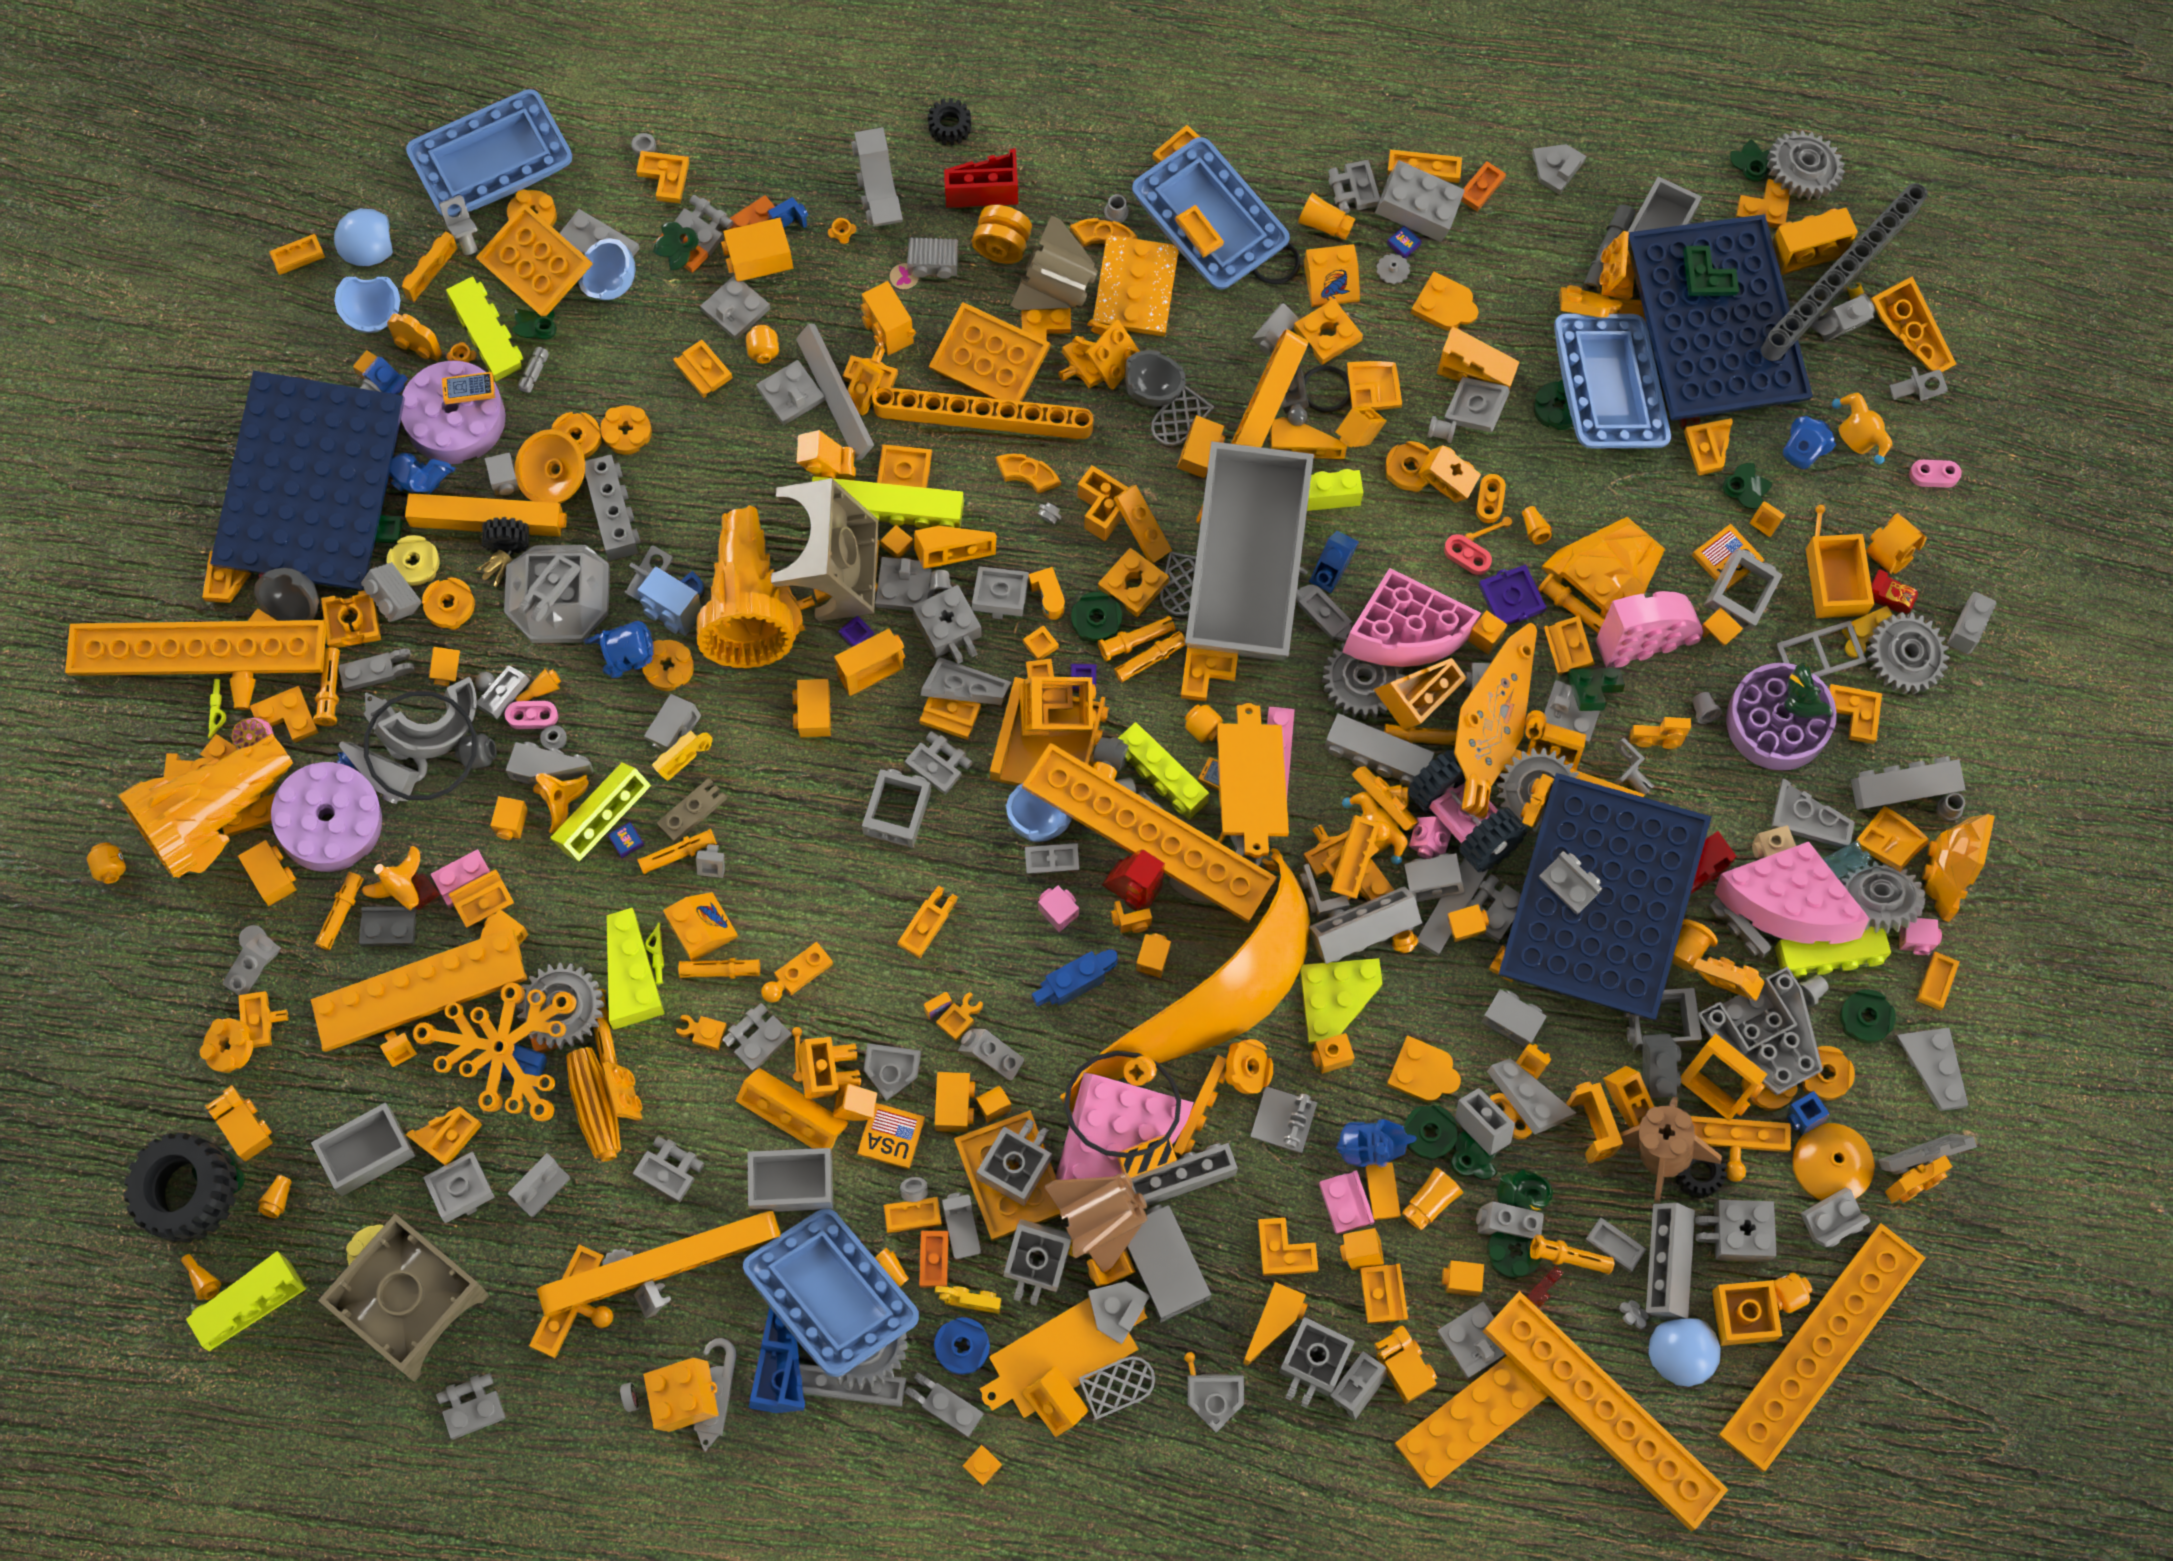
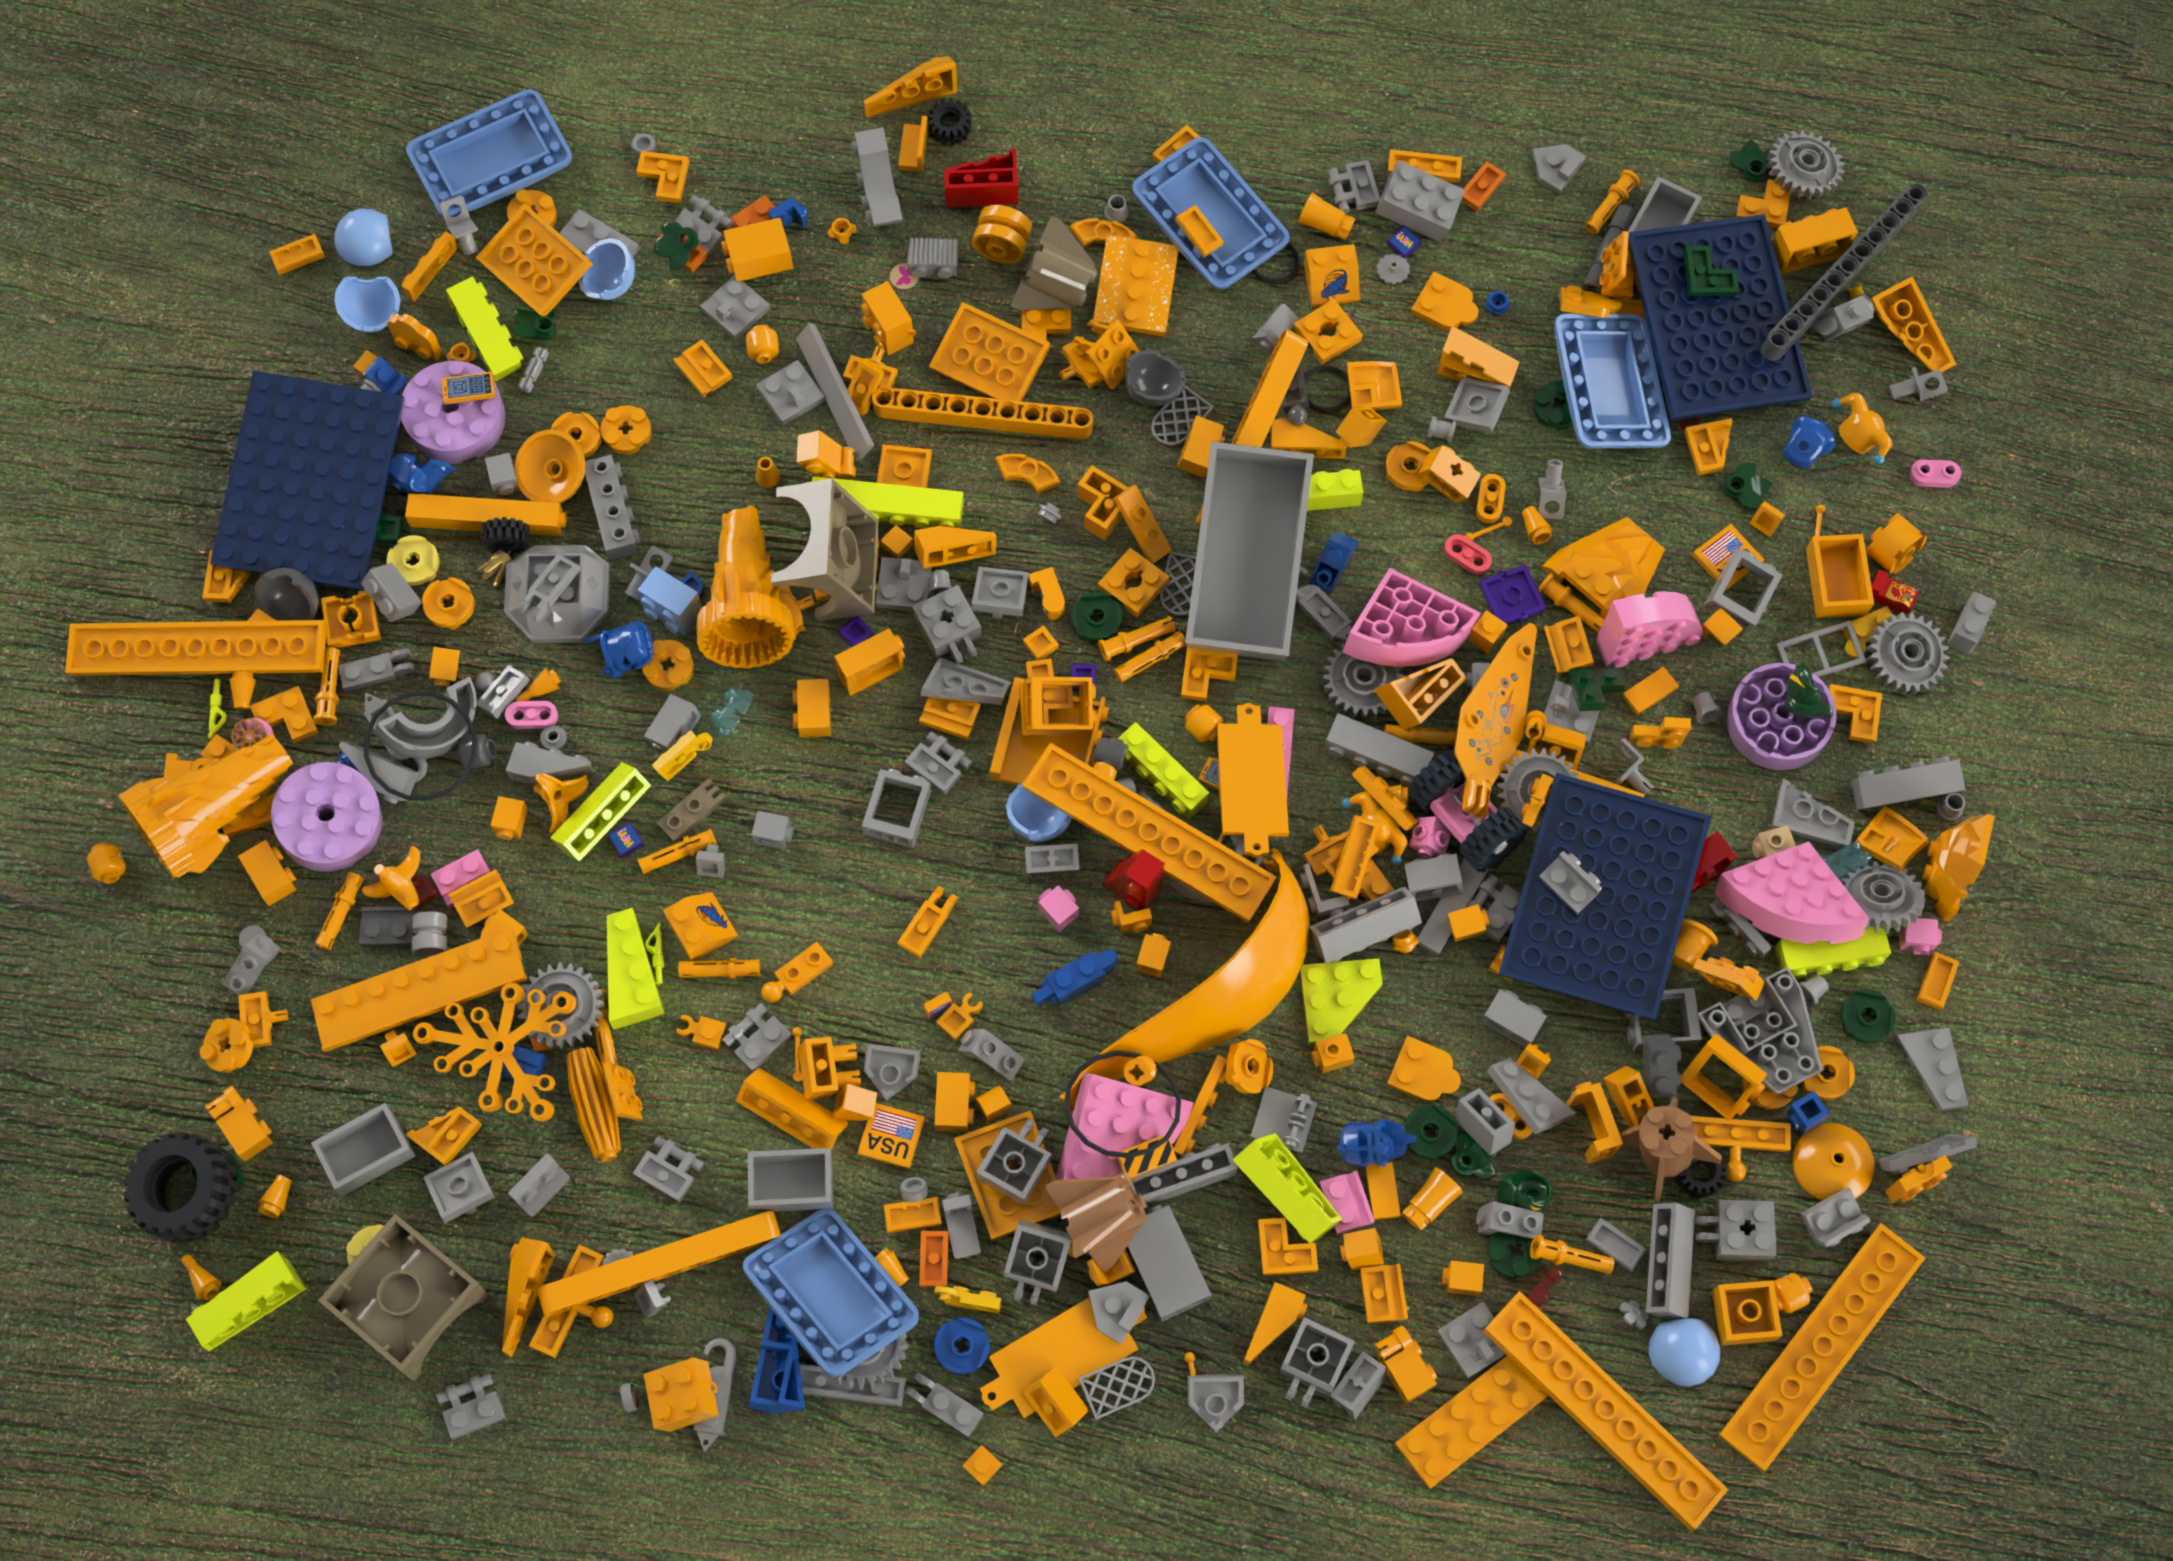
none -> light grey wheel [411,911,448,957]
none -> light orange wedge [502,1237,556,1358]
none -> clear light blue hinge [708,683,754,737]
none -> light grey brick [751,811,793,850]
none -> light orange cone [755,457,780,488]
none -> light orange wedge [864,56,957,118]
none -> light orange panel [898,116,928,172]
none -> neon yellow wedge [1232,1133,1343,1243]
none -> blue plate [1486,291,1510,315]
none -> light grey bracket [1538,459,1567,519]
none -> light orange pin [1584,169,1640,235]
none -> light orange tile [1622,666,1679,716]

